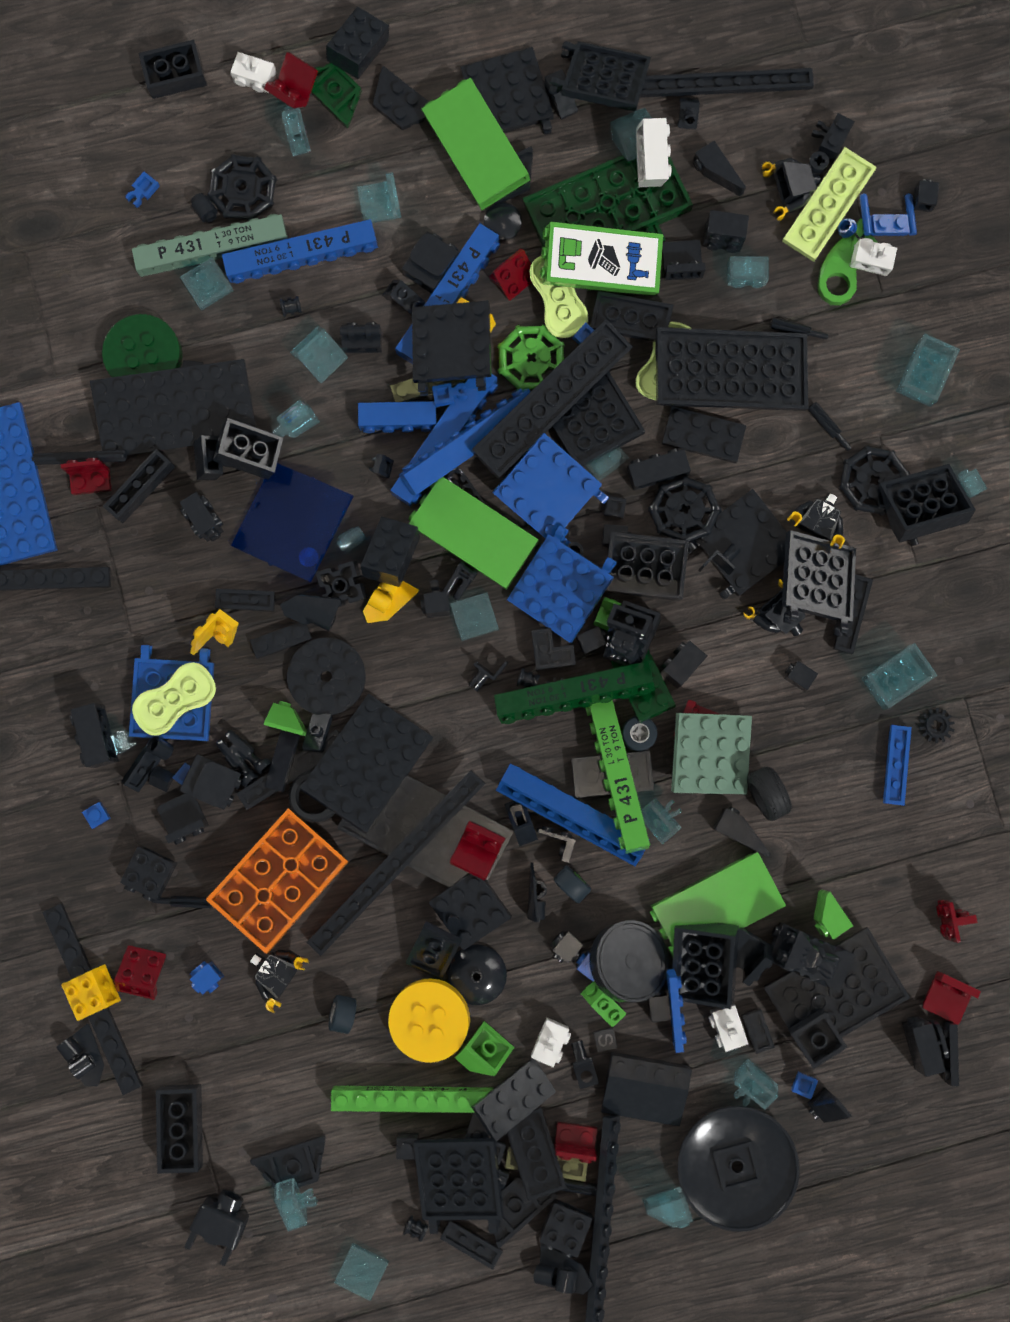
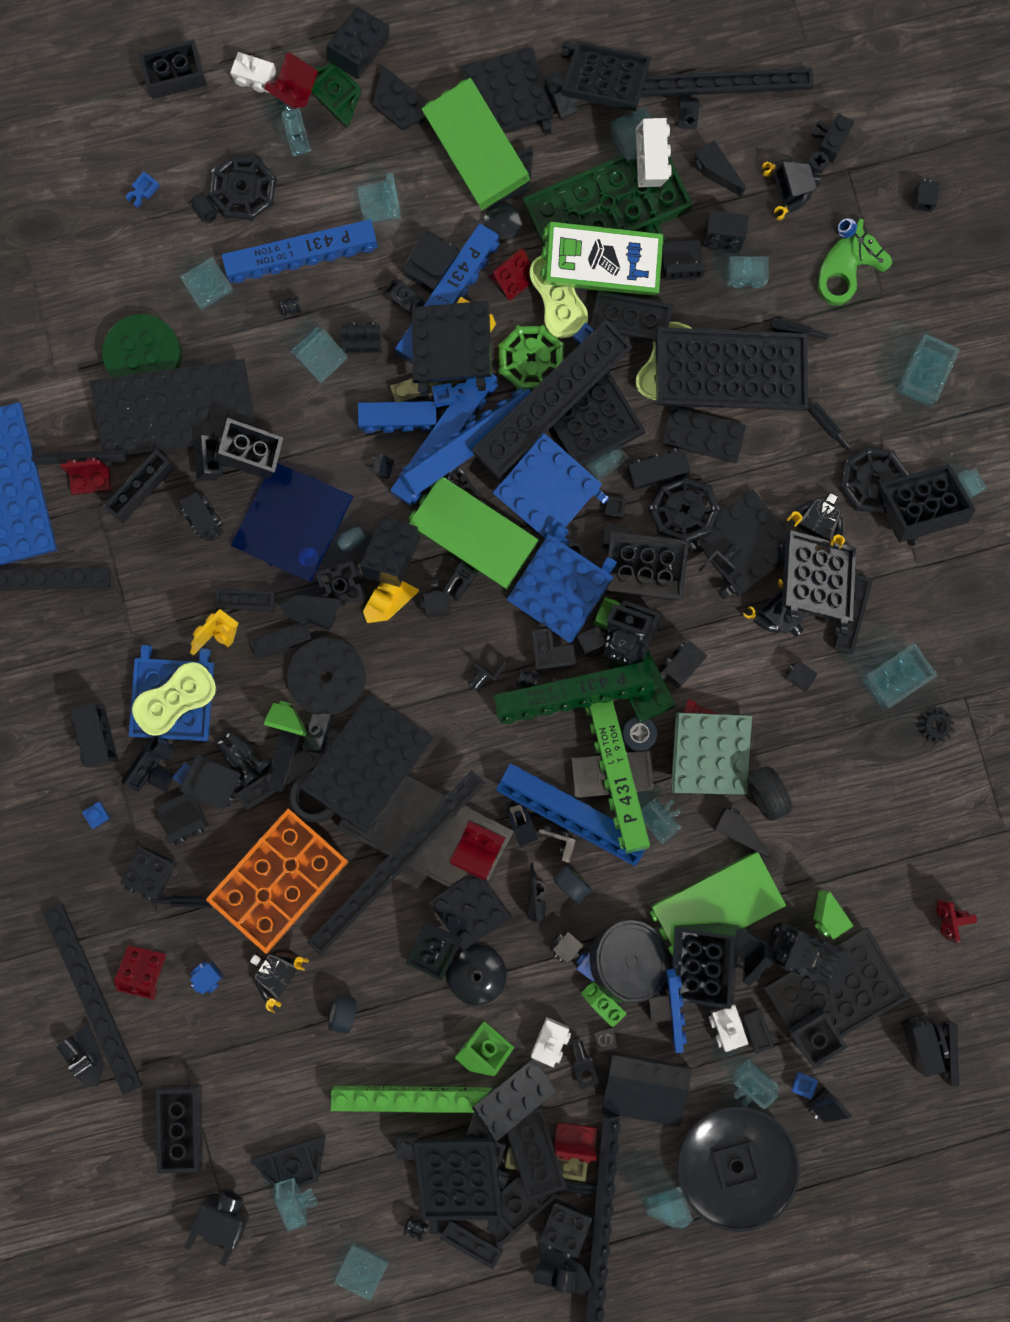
yellow bracket [62,964,121,1021] -> none
clear light blue tile [111,730,136,754] -> none
sand green brick [132,214,288,277] -> none
clear light blue torso [272,400,320,438] -> none
yellow brick [388,979,470,1062] -> none
clear light blue tile [450,592,499,641] -> none
yellowish green plate [782,147,877,262] -> none
white brick [850,238,897,276] -> none
blue plate [860,194,917,236] -> none
blue plate [883,725,912,806] -> none
dark red bracket [922,971,981,1025] -> none

